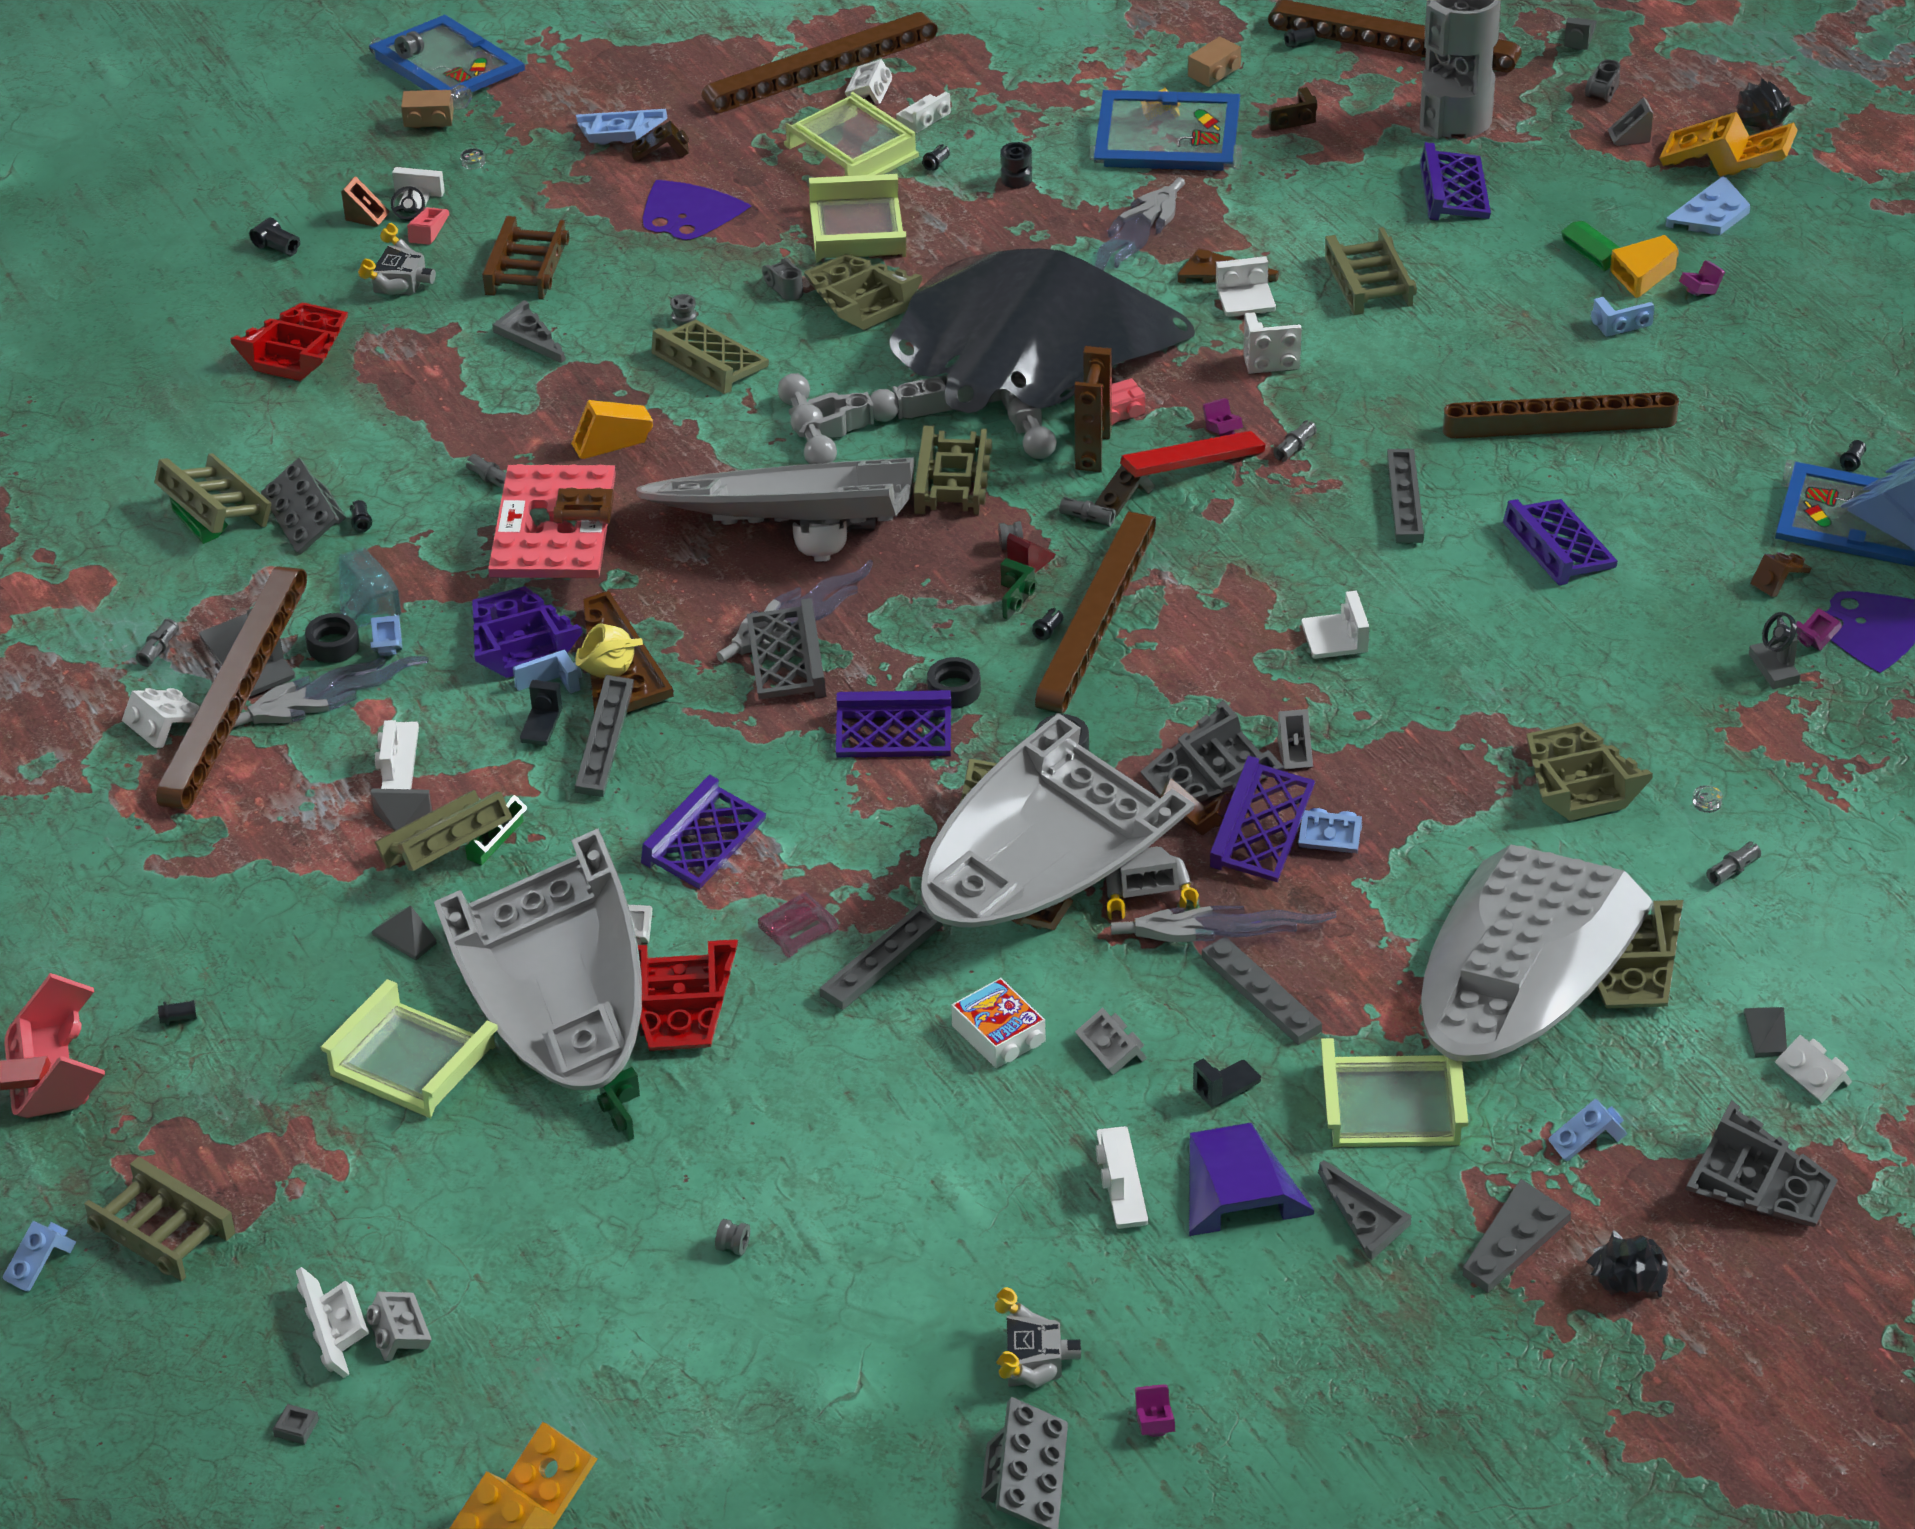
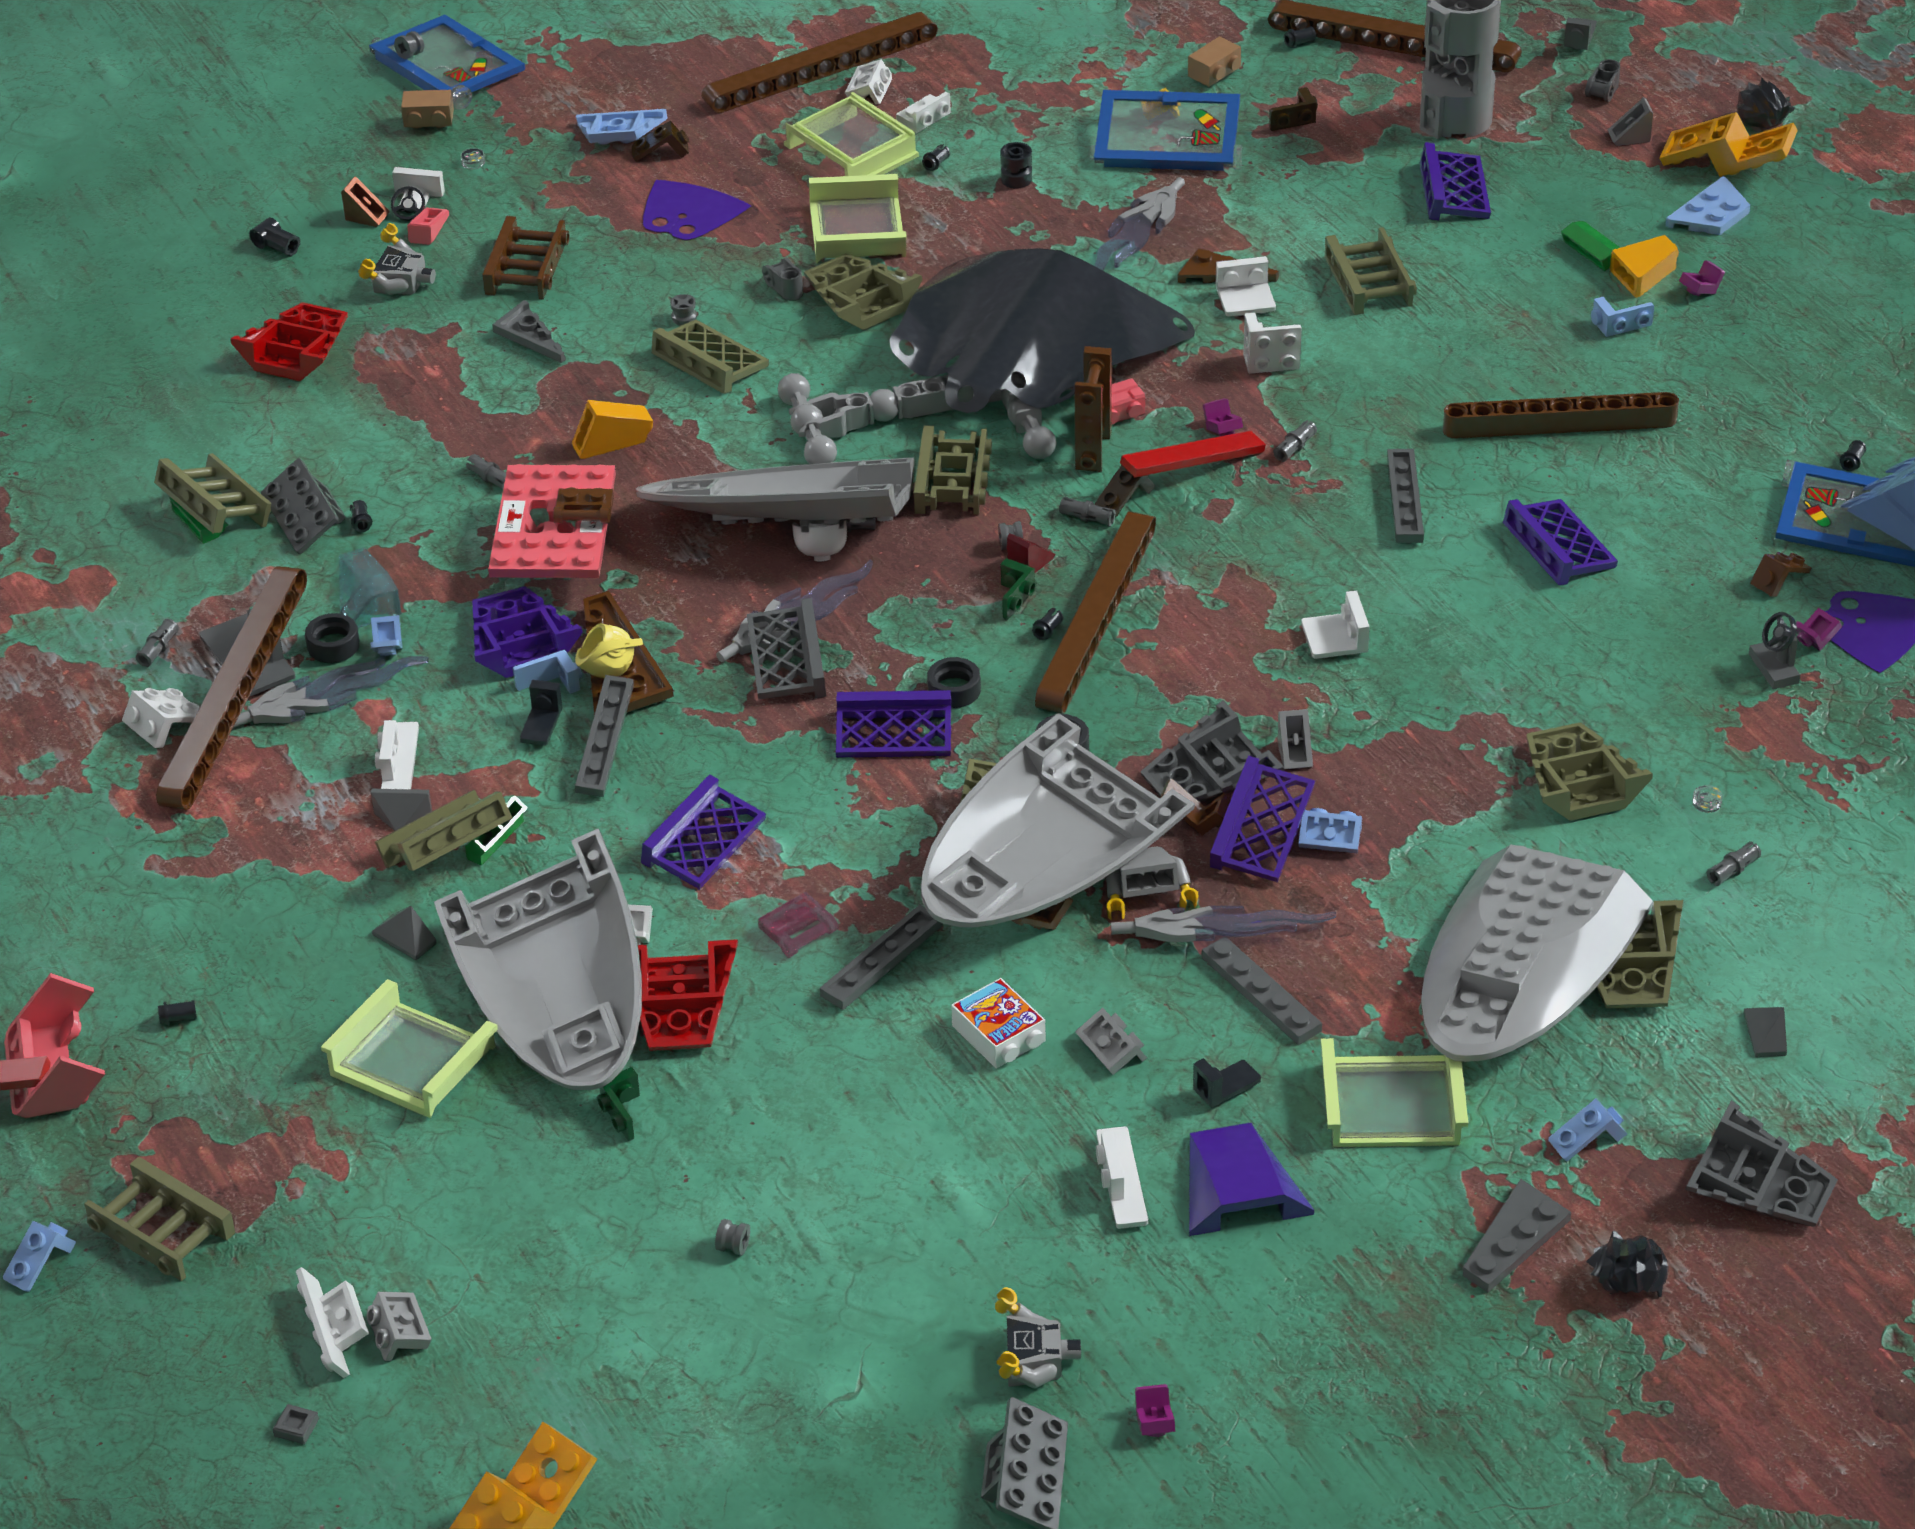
dark grey wing [1318,1160,1412,1260] -> none
white bracket [1775,1035,1852,1103] -> none

